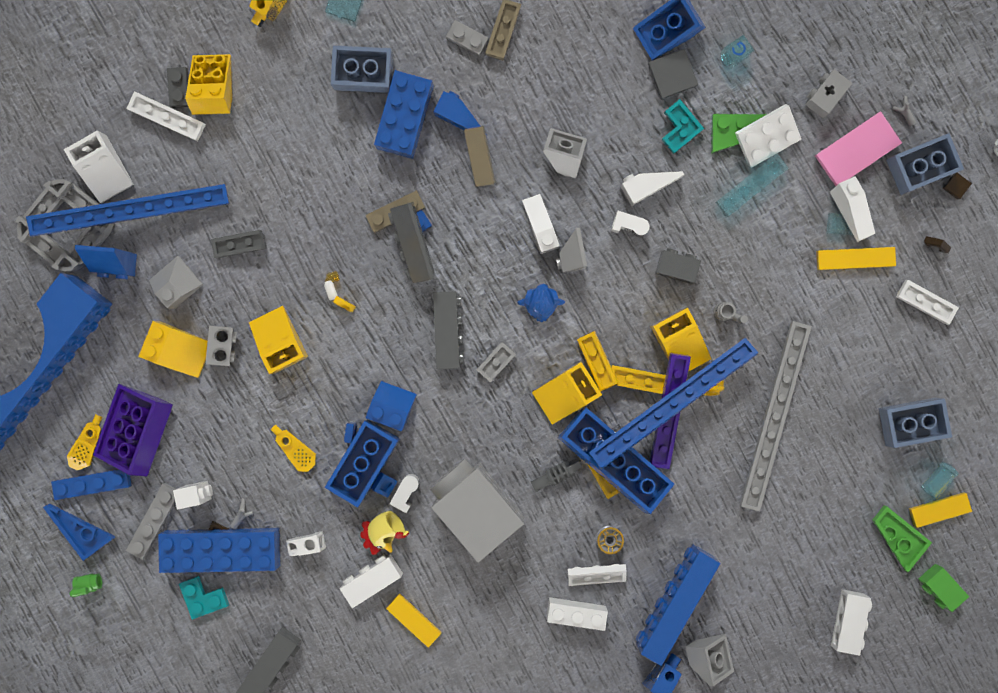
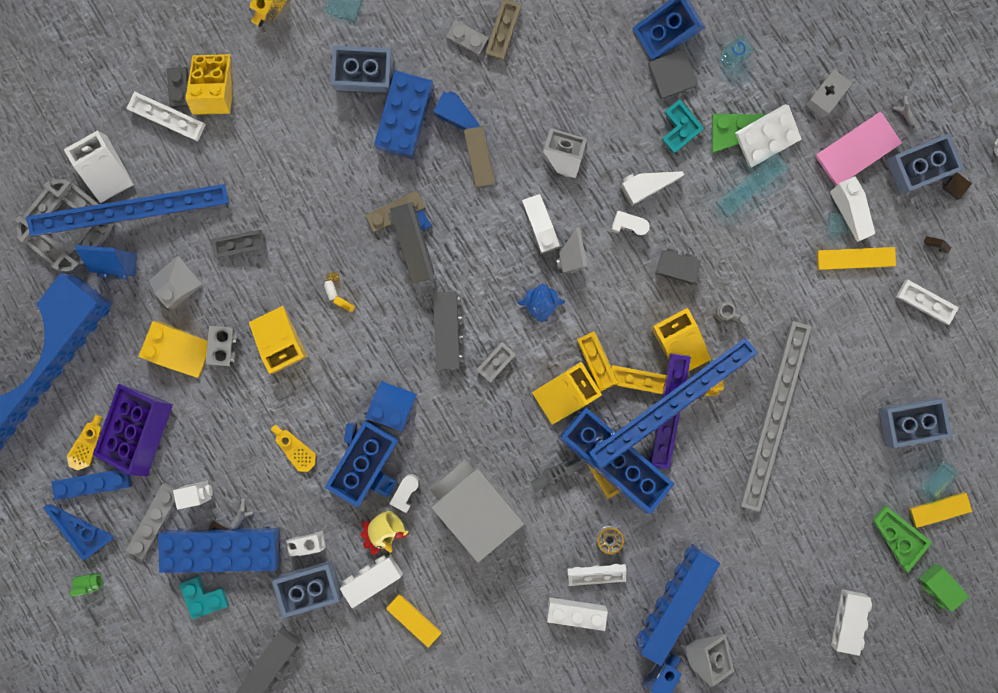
none -> sand blue brick [272,560,343,618]

